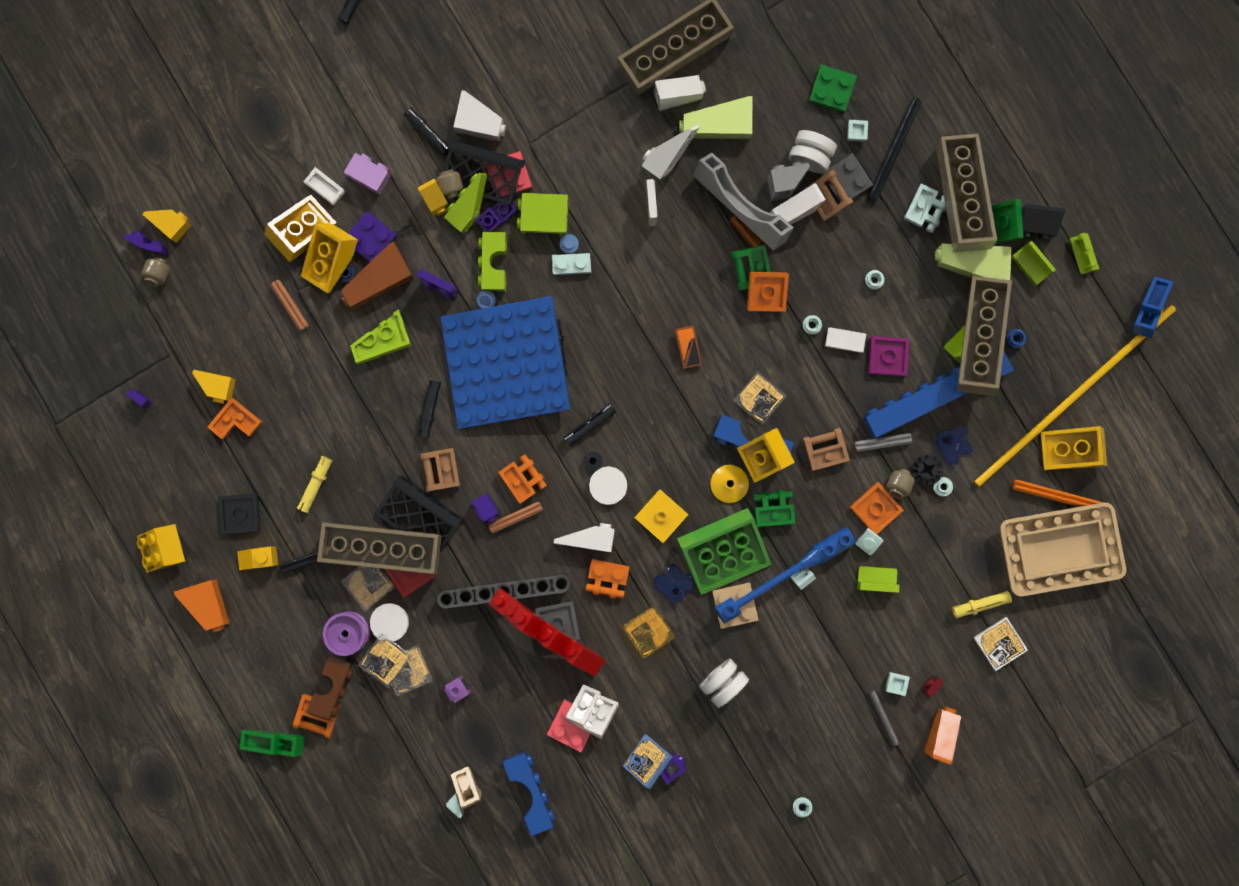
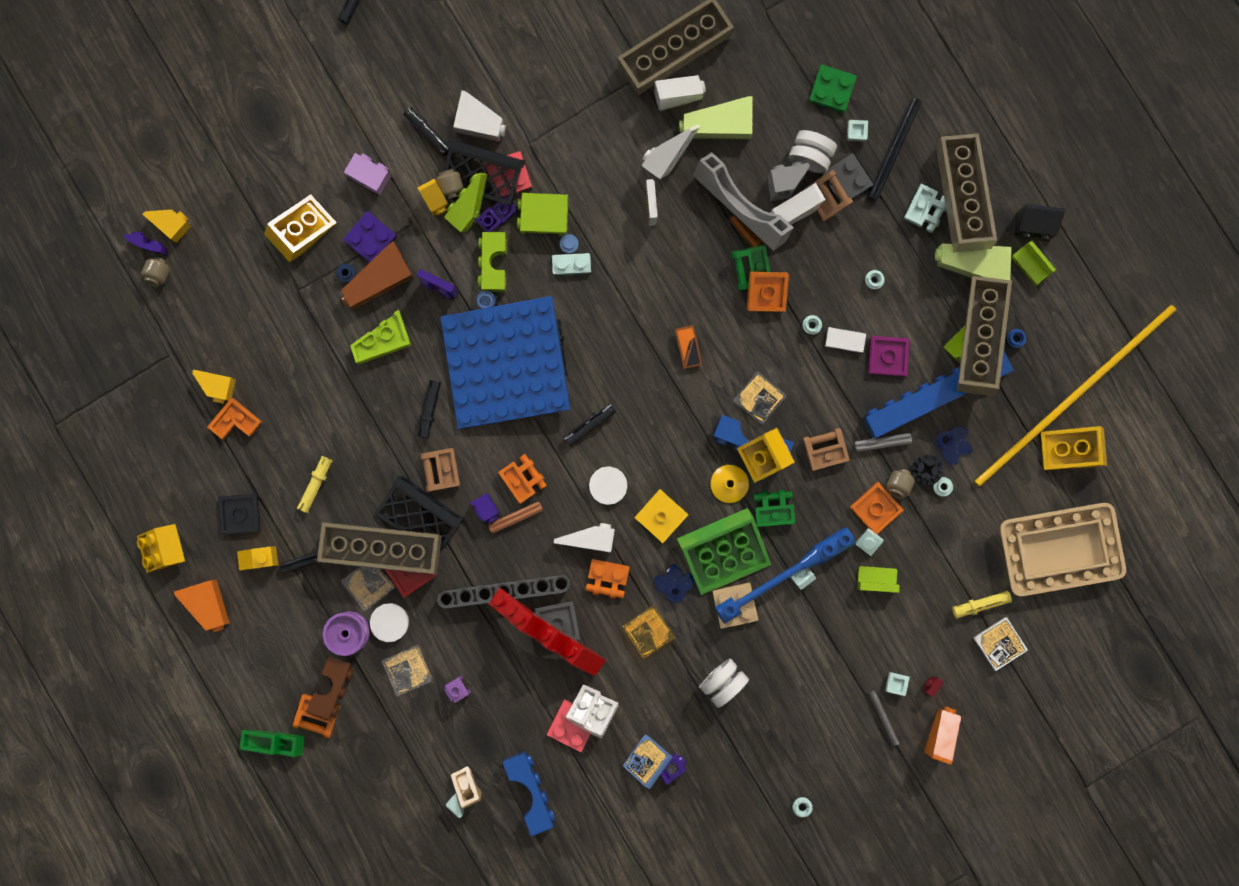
dark purple tile [127,389,152,408] -> none
nougat axle [271,280,308,331] -> none
yellow slope [301,223,358,293] -> none
white tile [304,167,346,206] -> none
tile [358,633,413,688] -> none
black plate [583,452,602,471] -> none
green plate [992,199,1023,245] -> none
orange axle [1013,480,1104,507] -> none
lime hinge [1069,233,1099,274] -> none
blue slope [1133,276,1174,339] -> none

